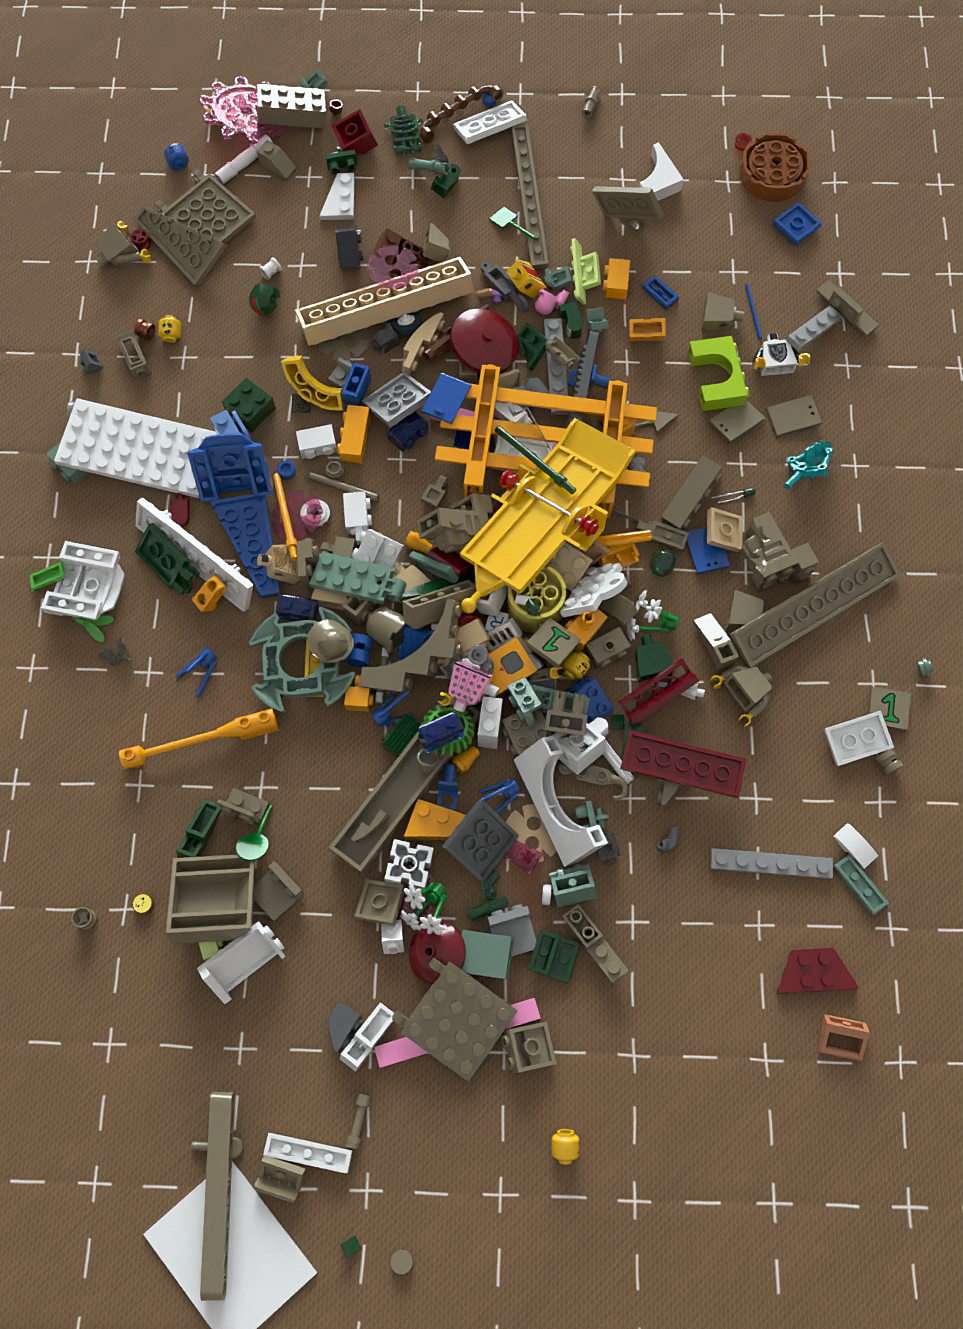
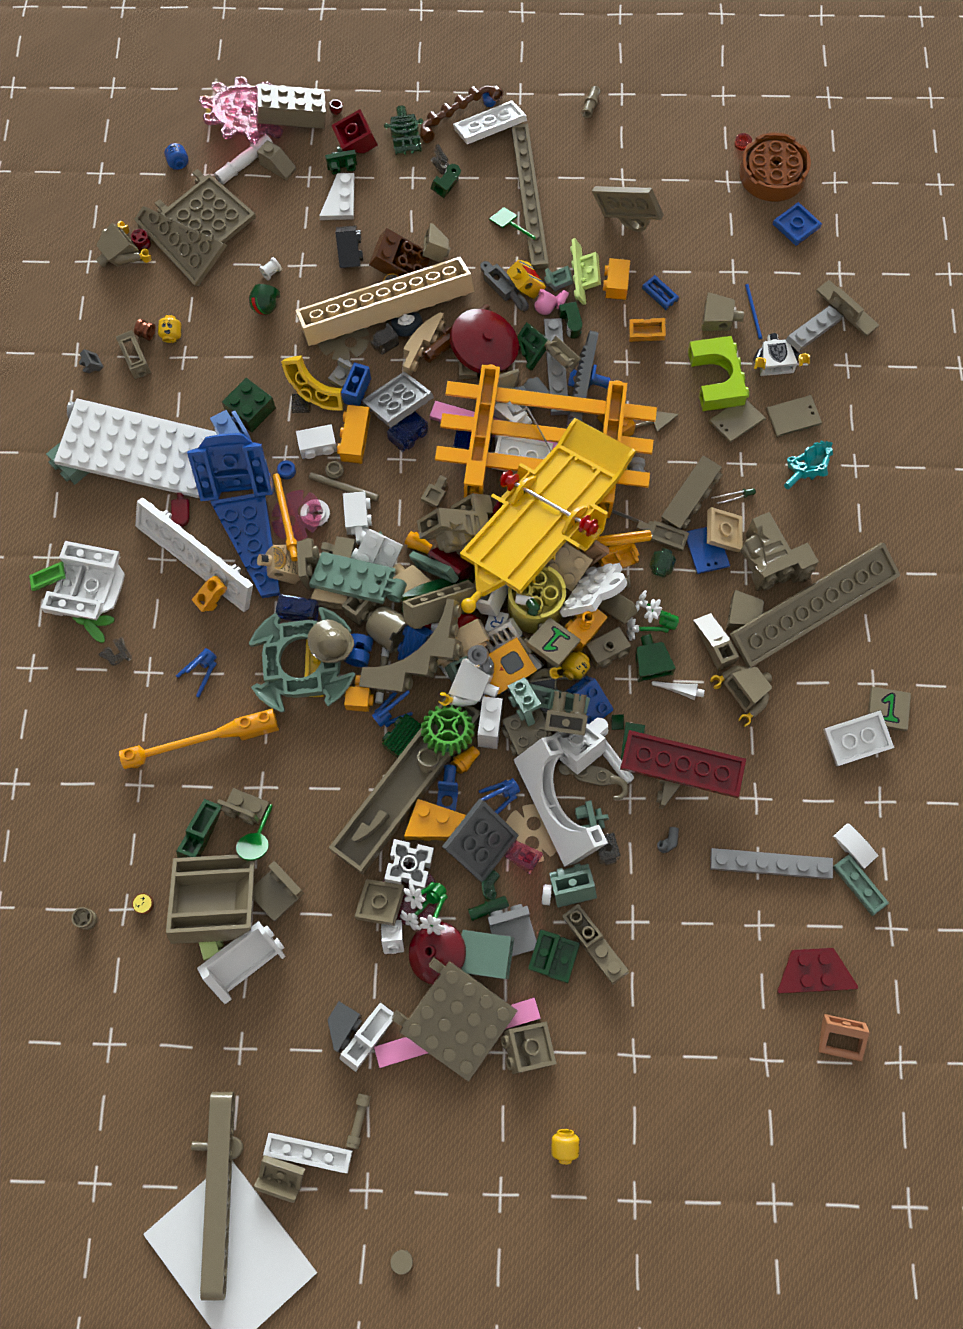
dark green tile [135,523,200,595] -> none
sand green bracket [299,69,328,89] -> none
dark green piece [341,1235,362,1258] -> none
clear pink piece [367,246,419,289] -> none
sand green pin [408,158,451,175] -> none
clear blue brick [418,711,464,753] -> none
blue container [422,373,472,424] -> none
bright pink torso [448,662,494,712] -> none
arm [476,288,502,304] -> none
dark green bar [495,426,577,495] -> none
sand green bracket [586,308,609,332] -> none
dark red fence [618,658,699,725] -> none
white arch [639,142,684,201] -> none
dark tan wheel [876,749,904,776] -> none
sand green plate [917,658,933,677] -> none

